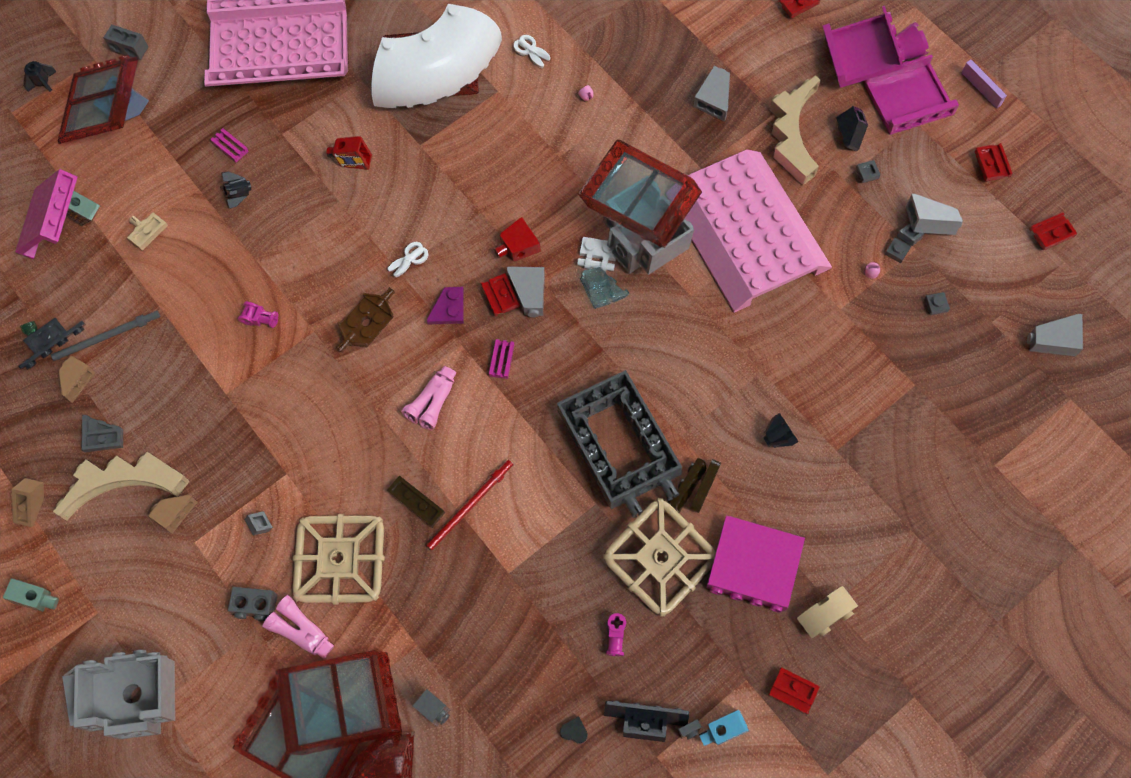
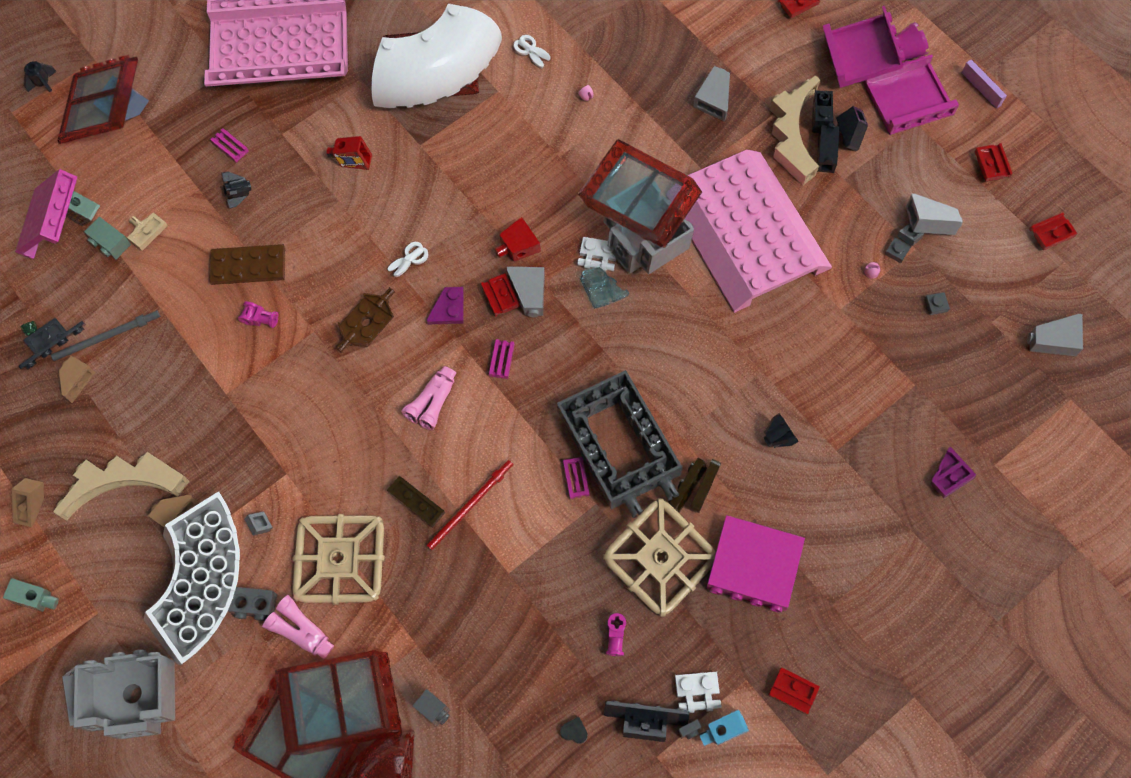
dark grey wing [82,415,123,452] -> none
dark grey brick [103,24,148,60] -> none
tan brick [797,586,858,638] -> none
dark grey plate [856,160,880,183] -> none
none -> sand green brick [84,216,131,260]
none -> white brick [144,492,240,666]
none -> reddish brown plate [210,244,285,285]
none -> dark pink tile [563,457,589,499]
none -> white plate [675,672,721,713]
none -> black slope [812,90,833,133]
none -> black brick [817,123,839,173]
none -> magenta wing [931,447,976,498]

